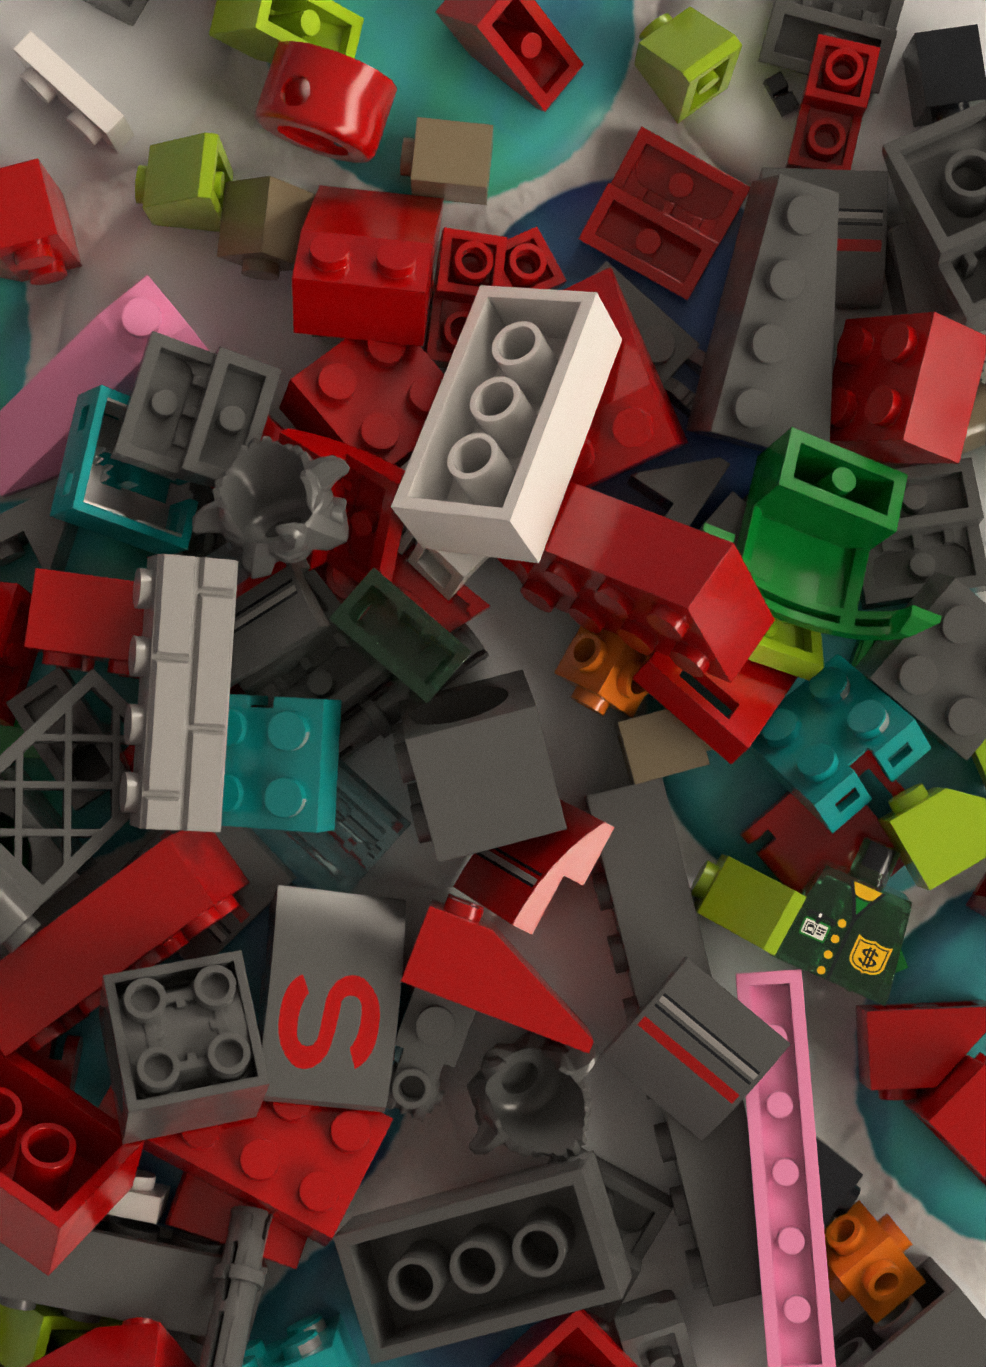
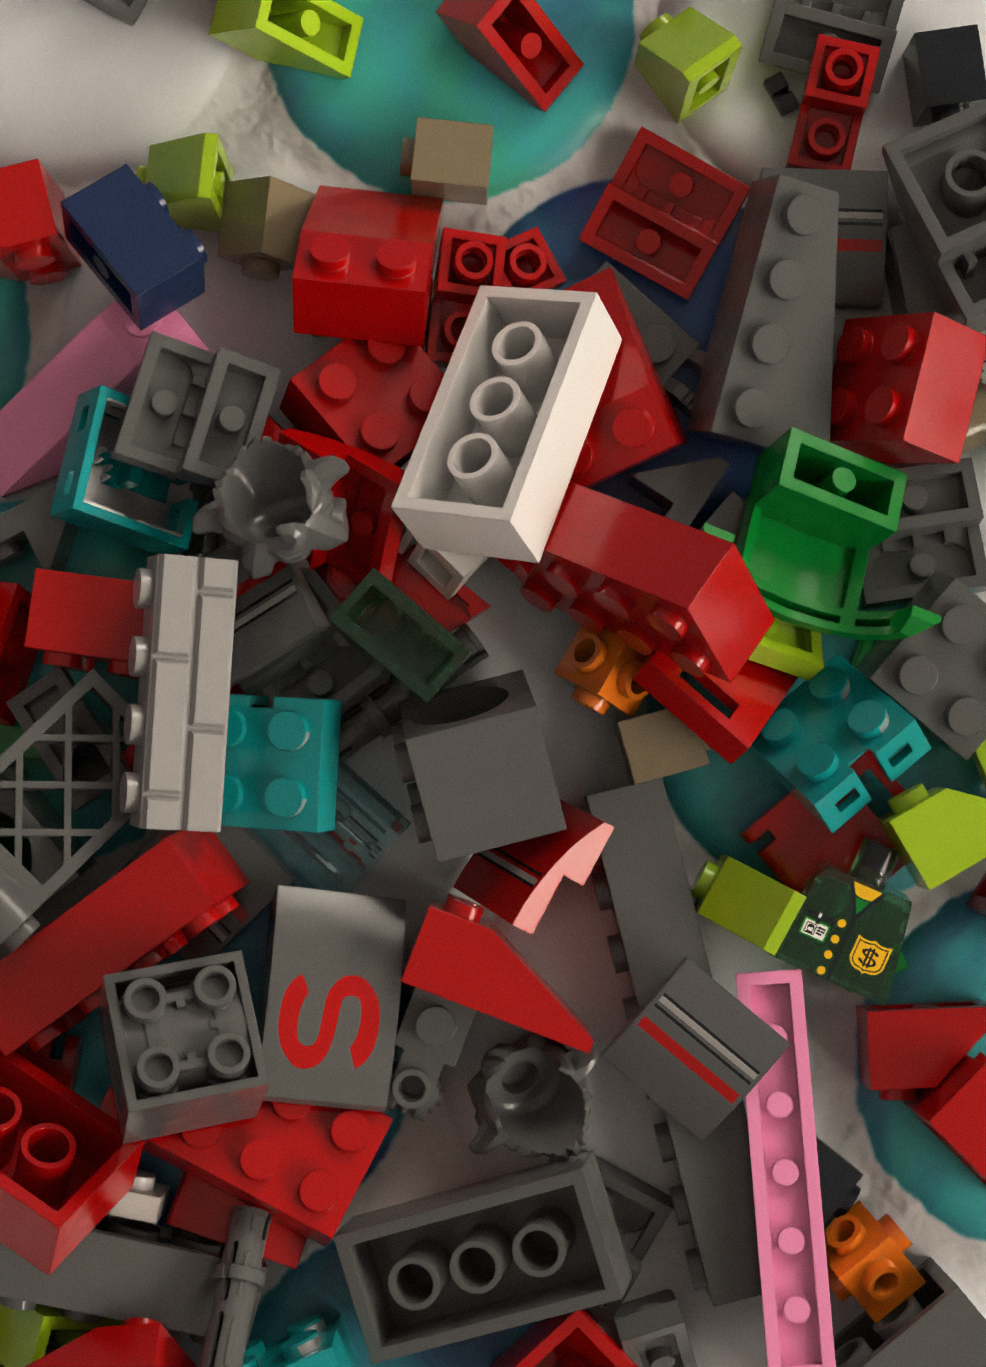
white plate [13,31,134,153] -> none
red piece [254,41,397,163] -> none
none -> dark blue brick [61,164,208,331]

